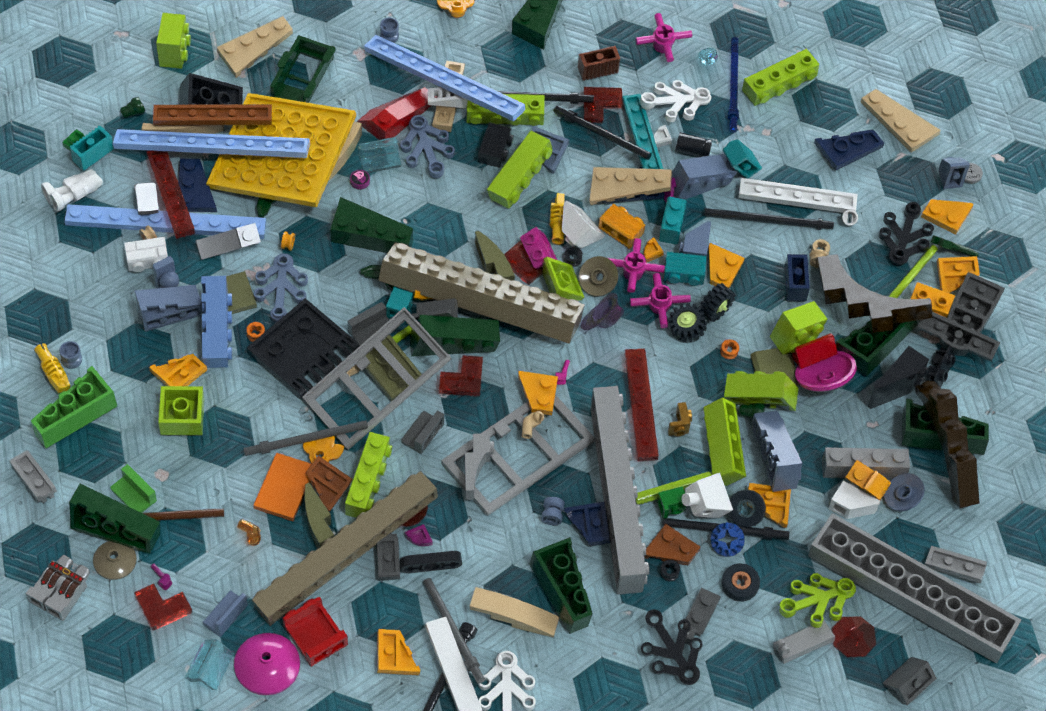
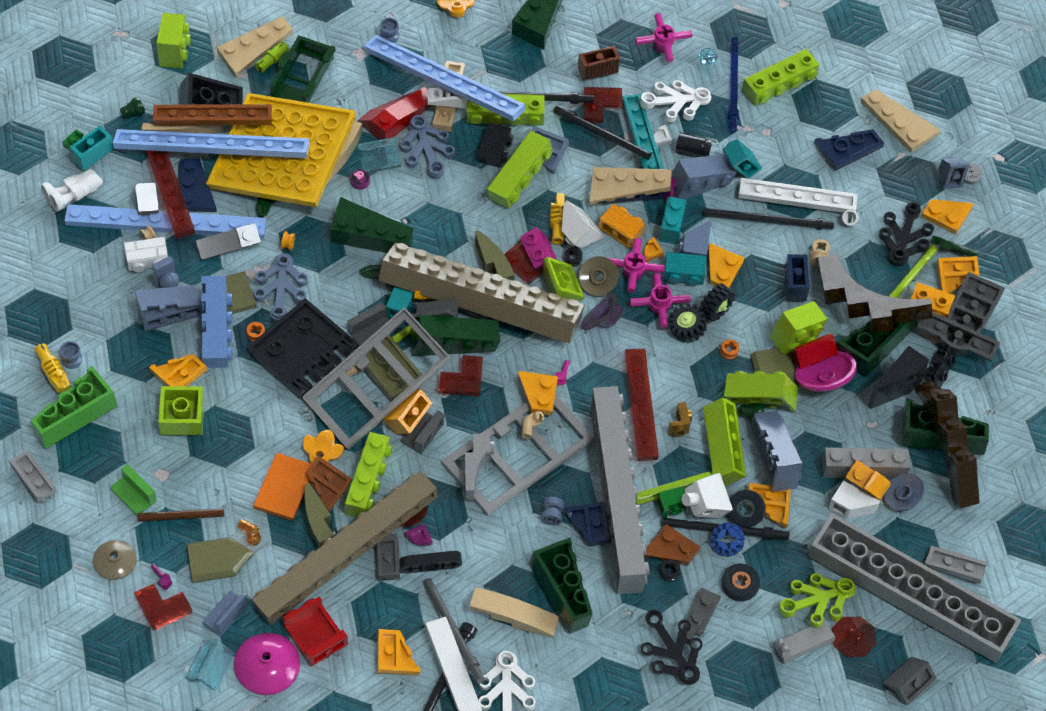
light grey hips [26,555,90,621] -> none
dark green wedge [69,483,160,554] -> none
dark grey bar [244,420,368,456] -> none
none -> olive tile [187,537,254,583]
none -> lime pin [254,41,290,73]
none -> light orange brick [383,389,433,434]

